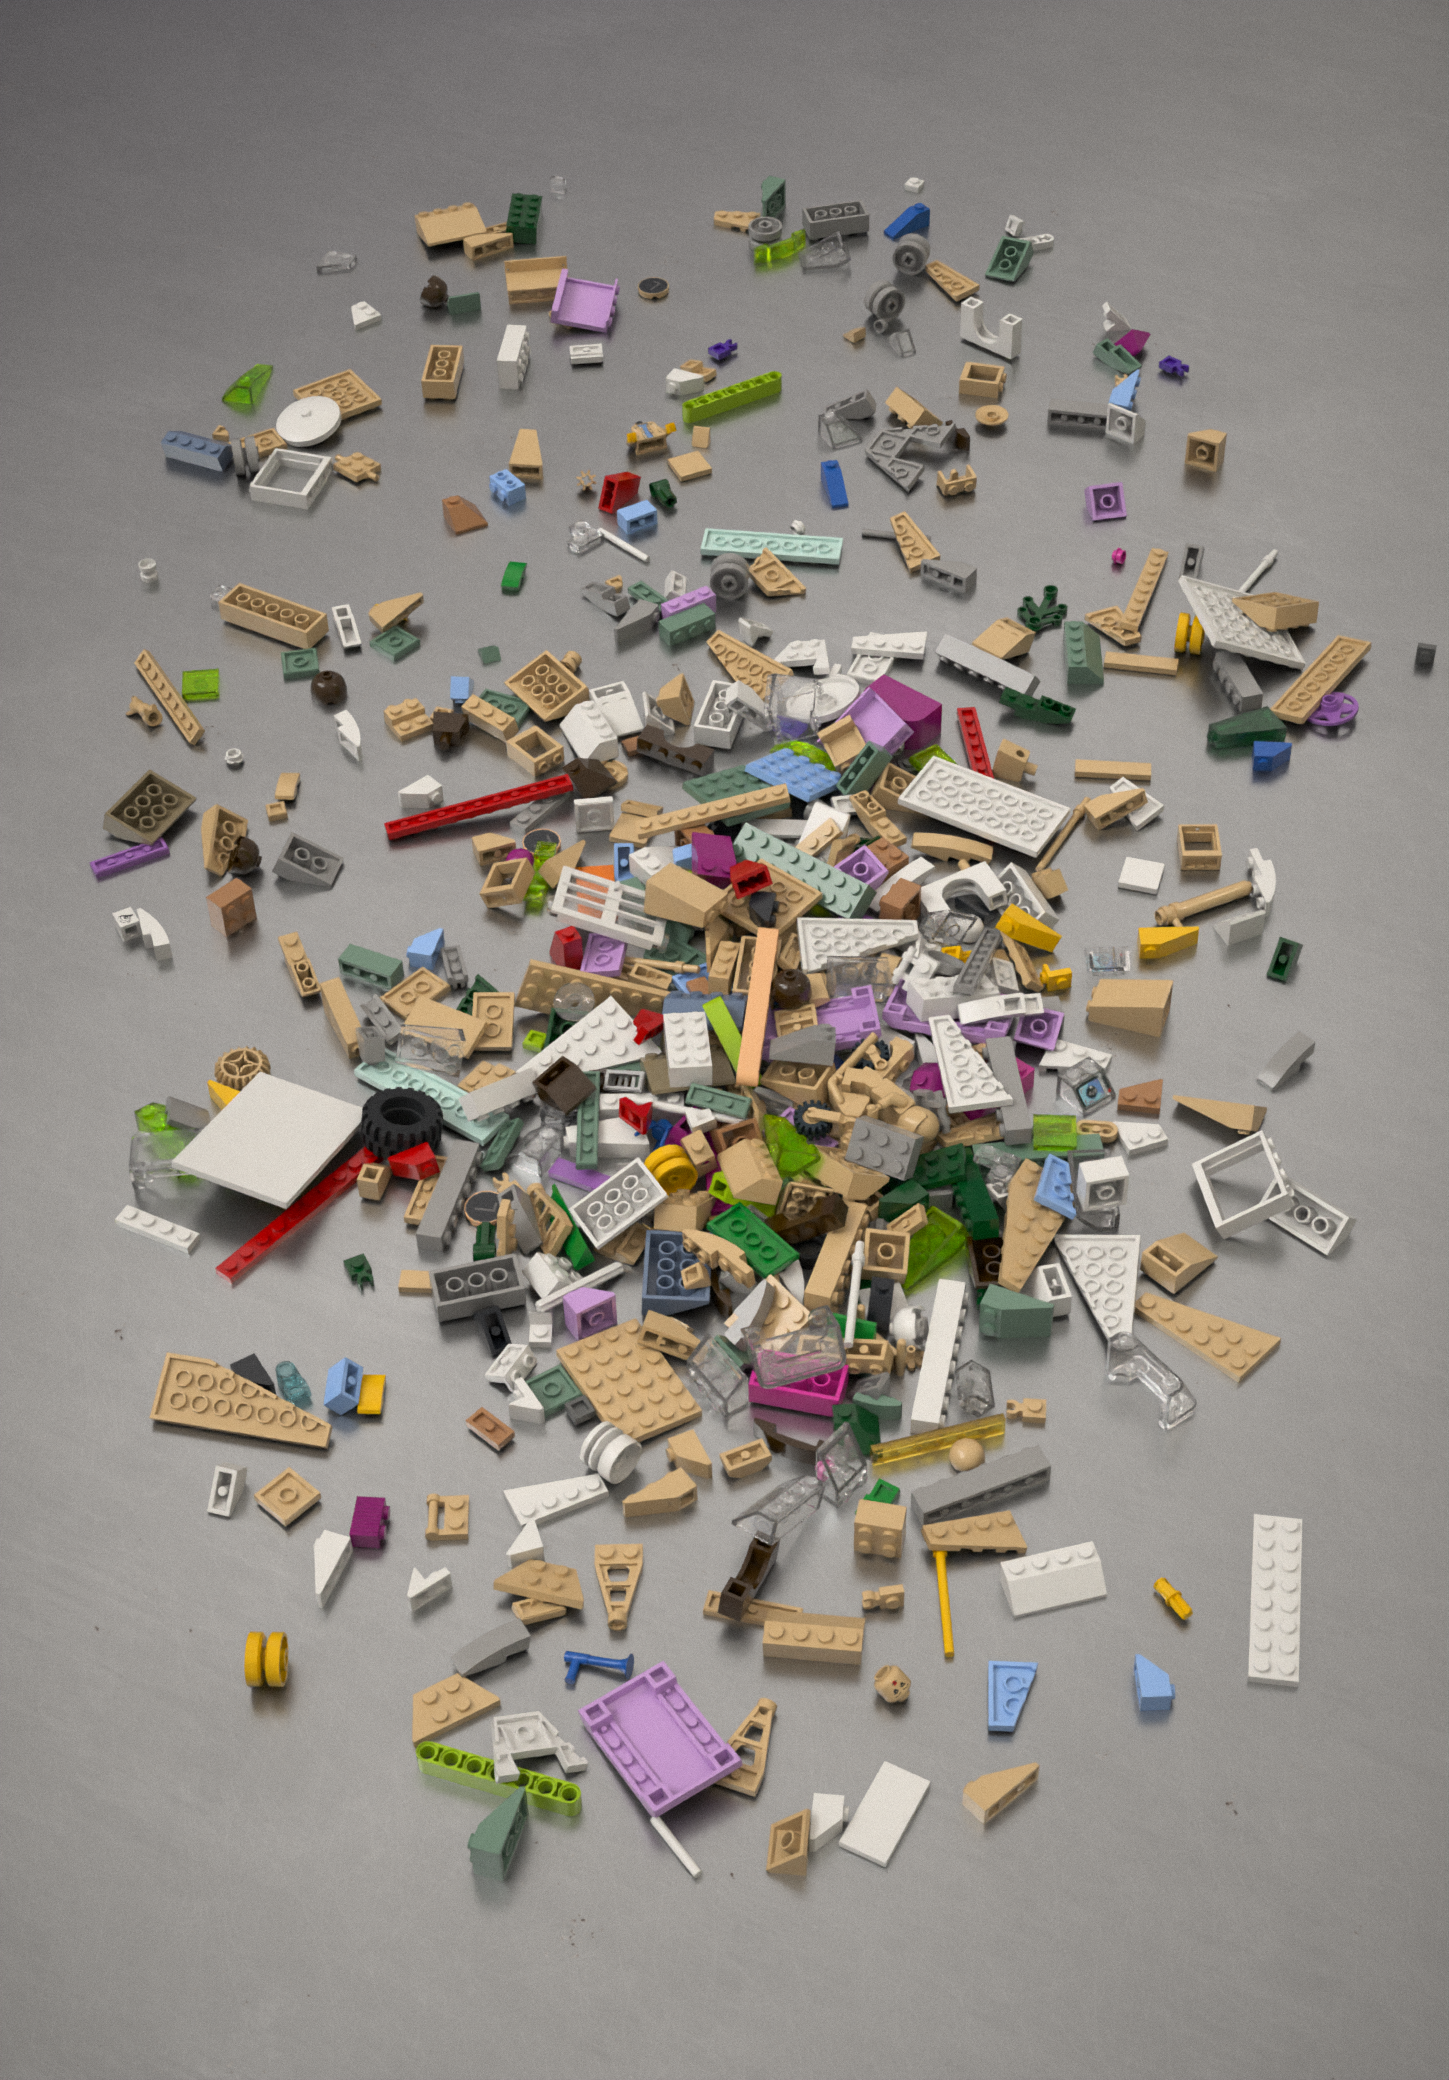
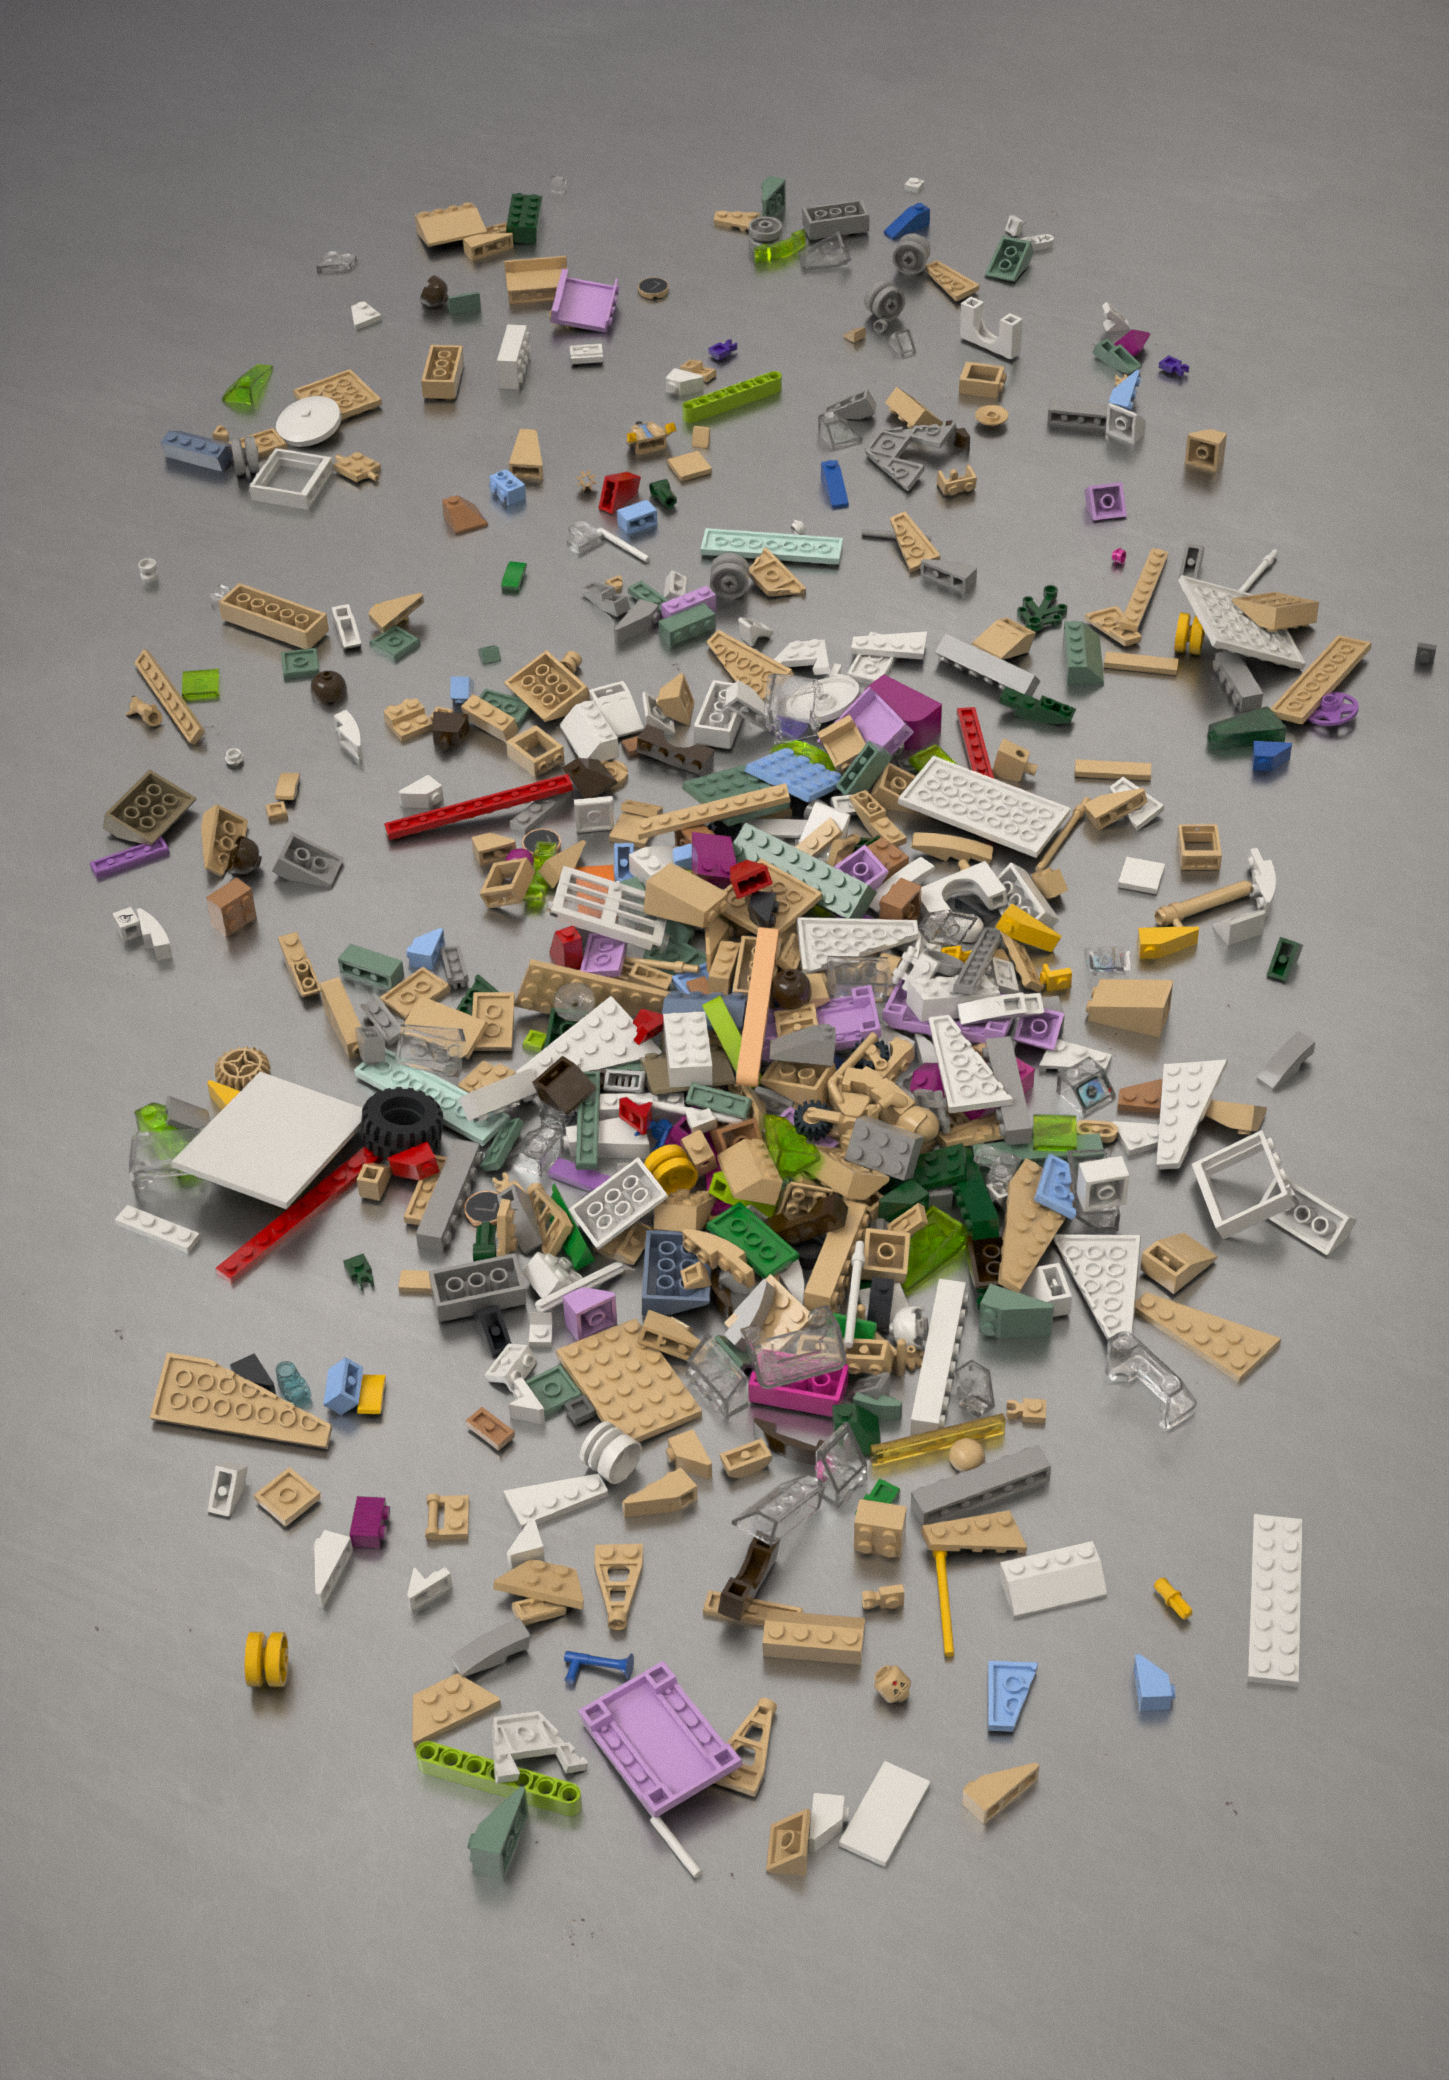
none -> white wing [1157,1060,1228,1170]

